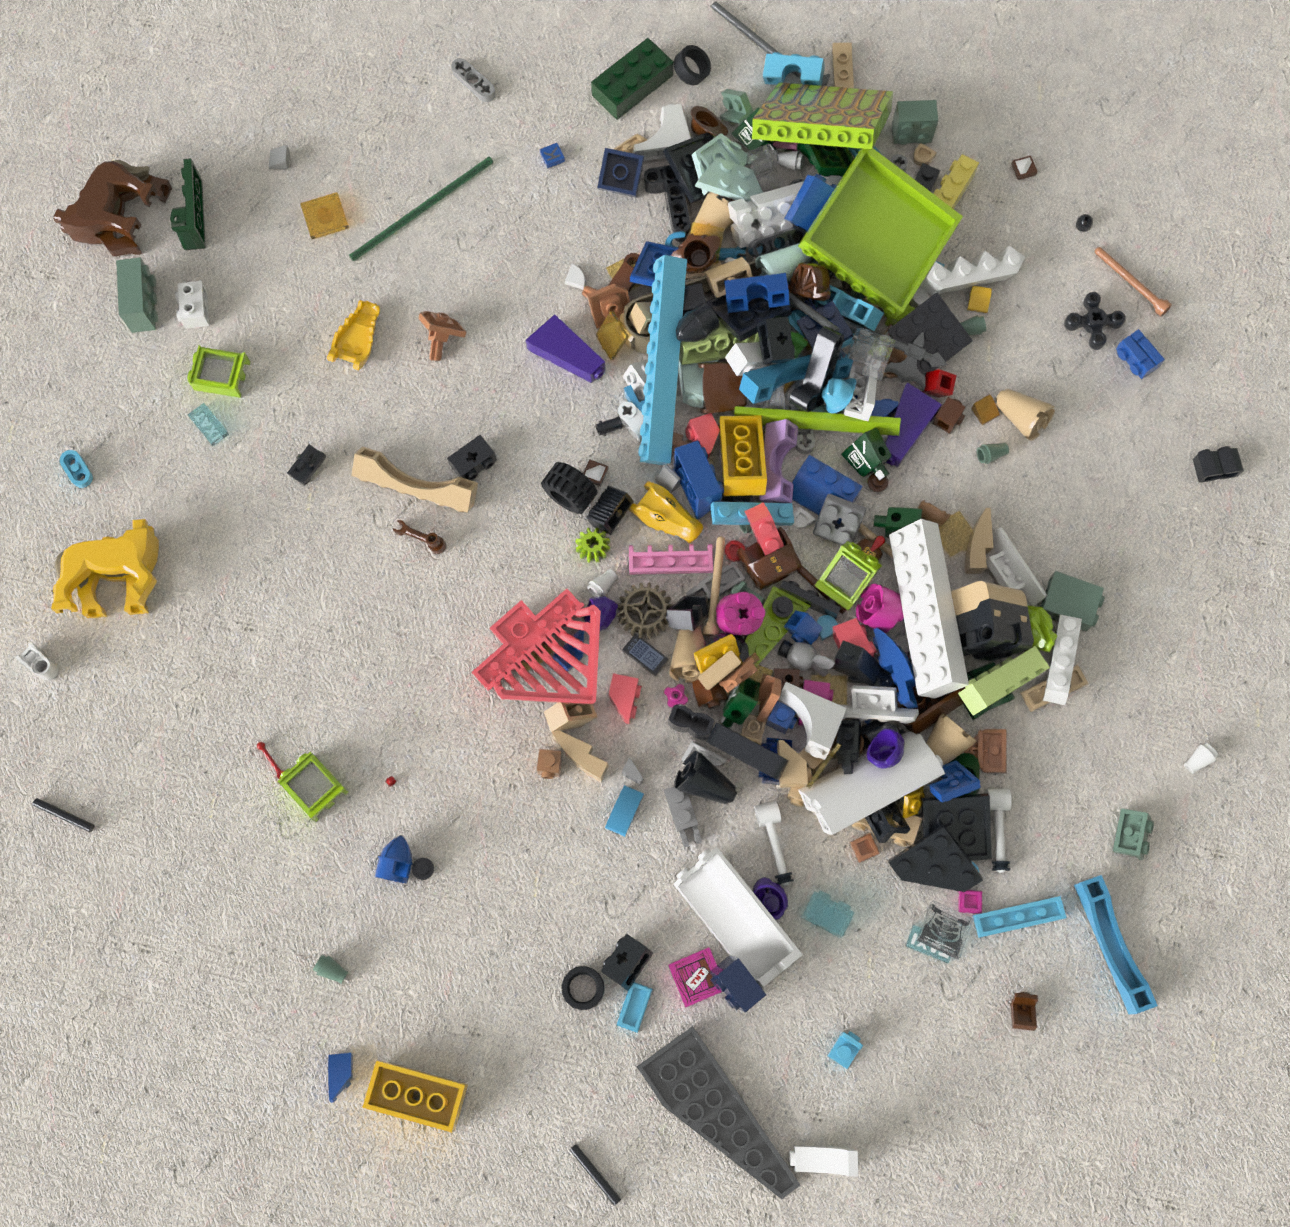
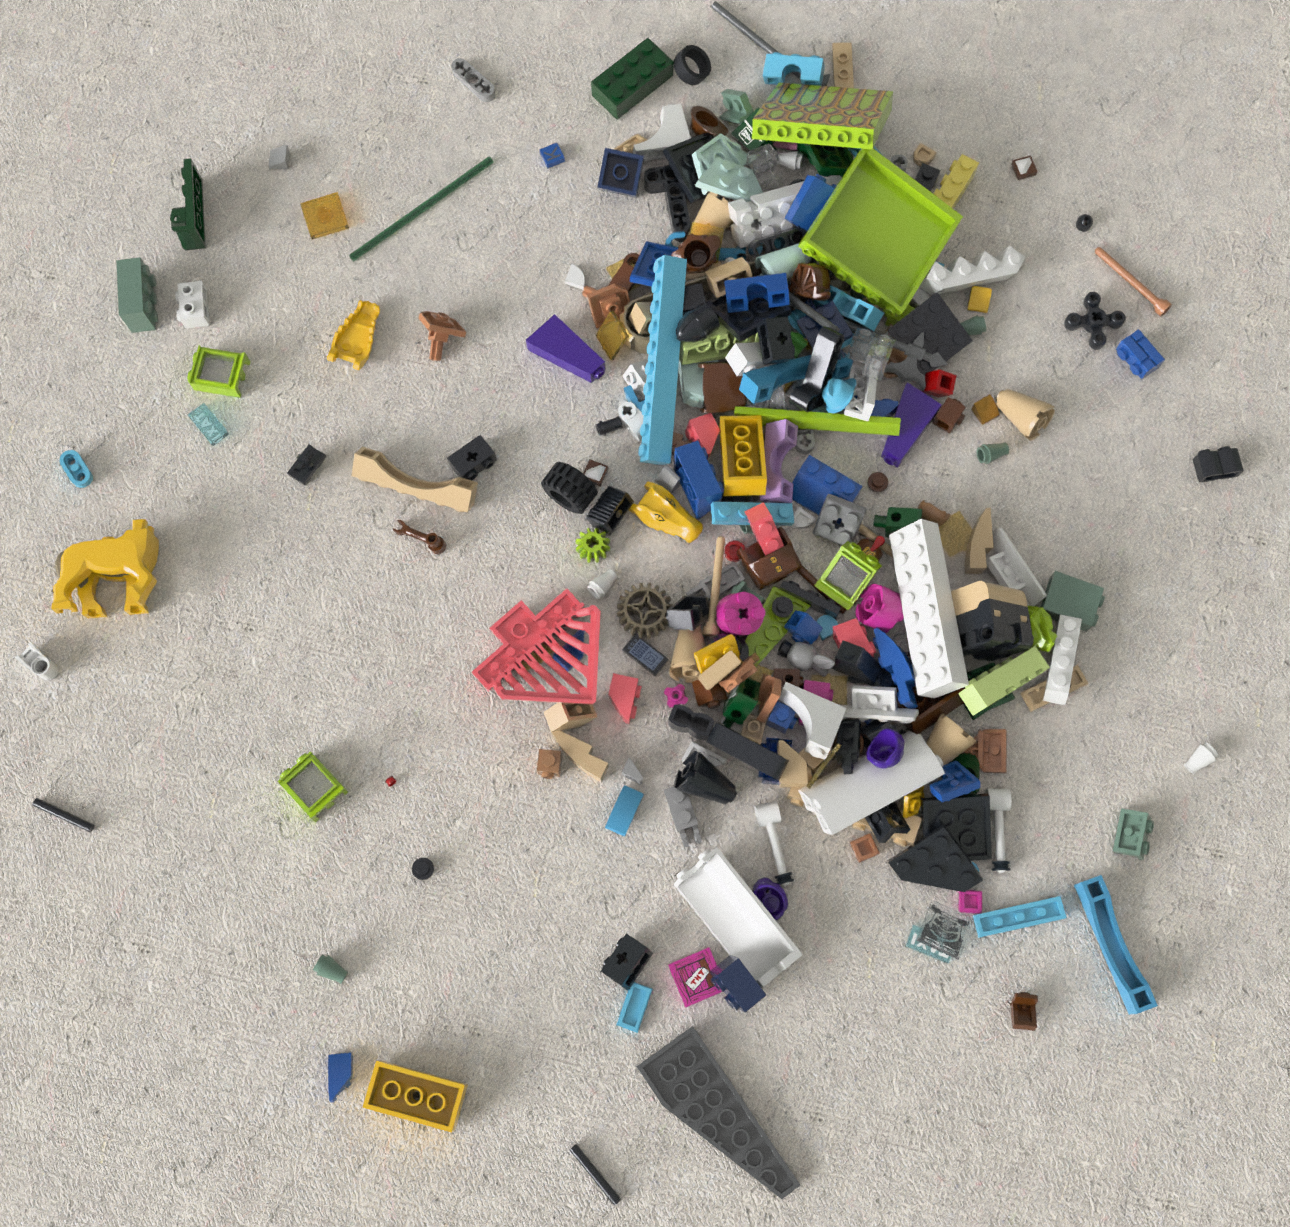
reddish brown piece [53,160,172,257] -> none
red hinge [257,742,283,779] -> none
blue helmet [375,835,413,884] -> none
black tyre [561,966,605,1010] -> none
dark purple hair [584,596,618,631] -> none
bright pink hinge [629,544,713,575] -> none
white arch [789,1145,858,1177] -> none
clear light blue brick [801,890,855,938] -> none
medium azure bracket [827,1031,863,1069] -> none
dark green torso [841,428,891,481] -> none
sand green brick [892,100,938,145] -> none

